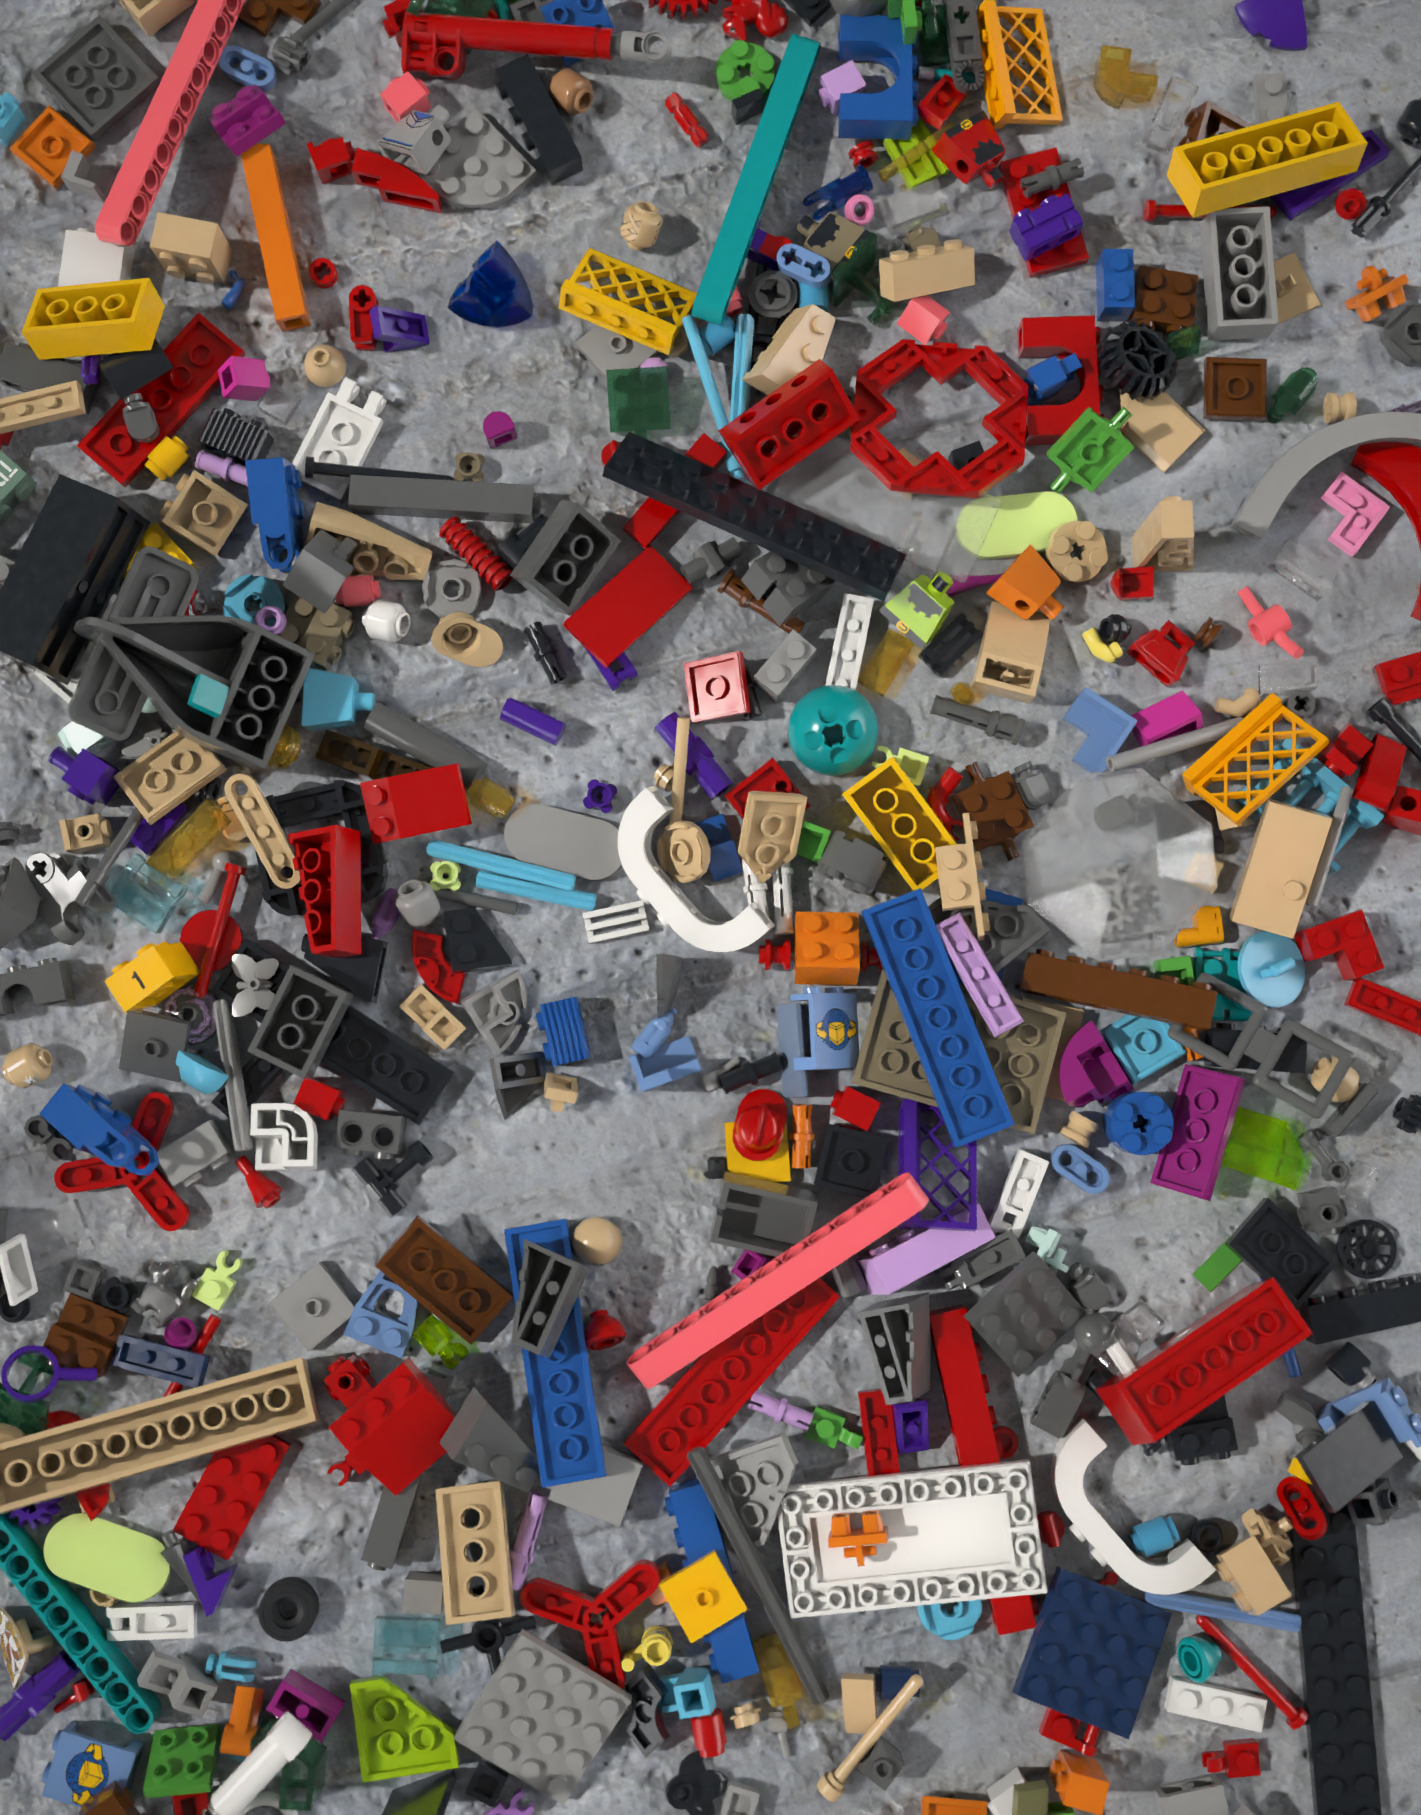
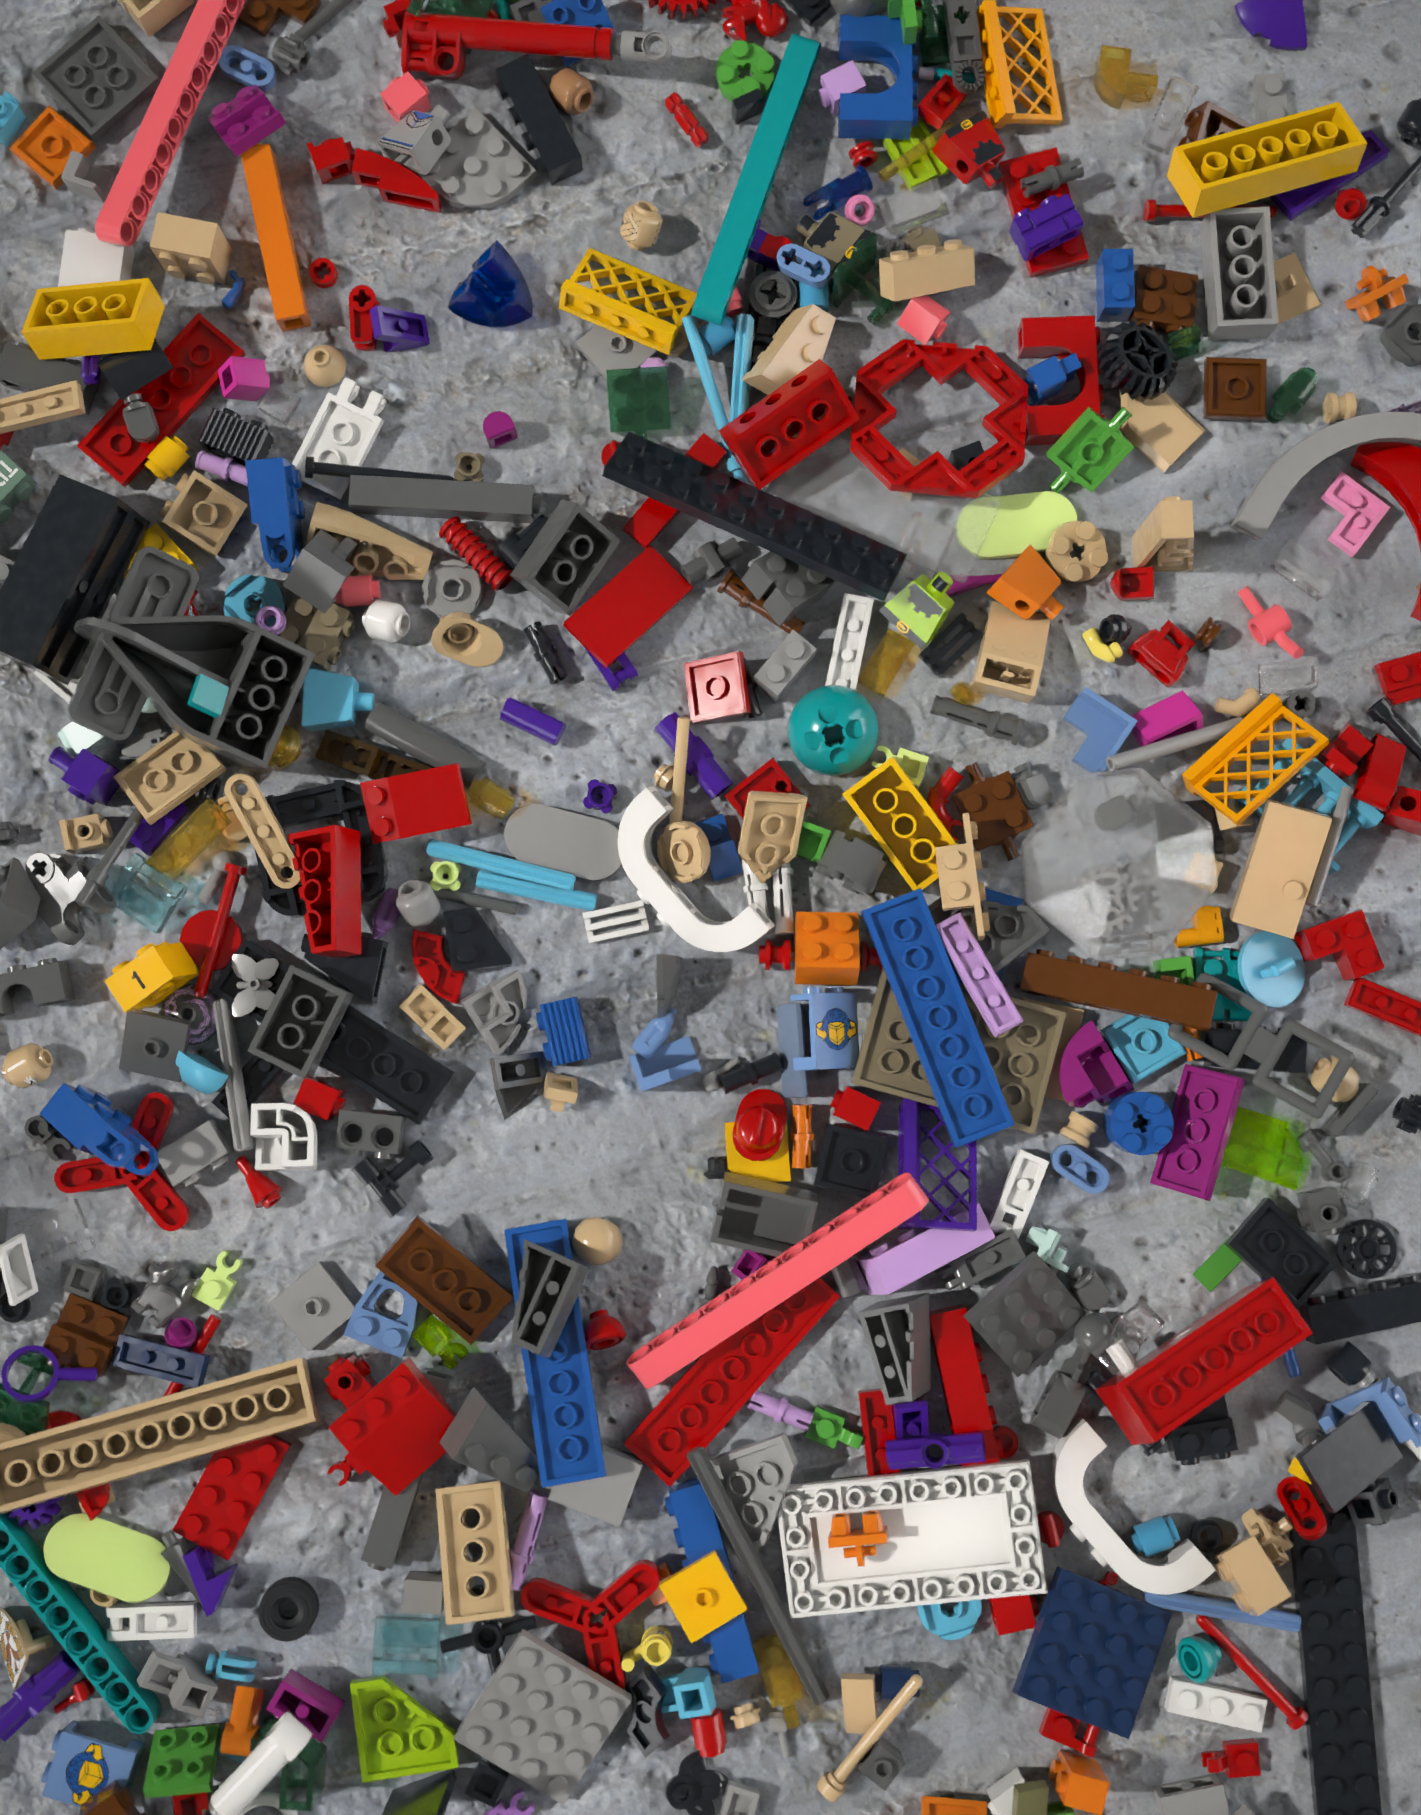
none -> dark purple piece [886,1431,986,1470]

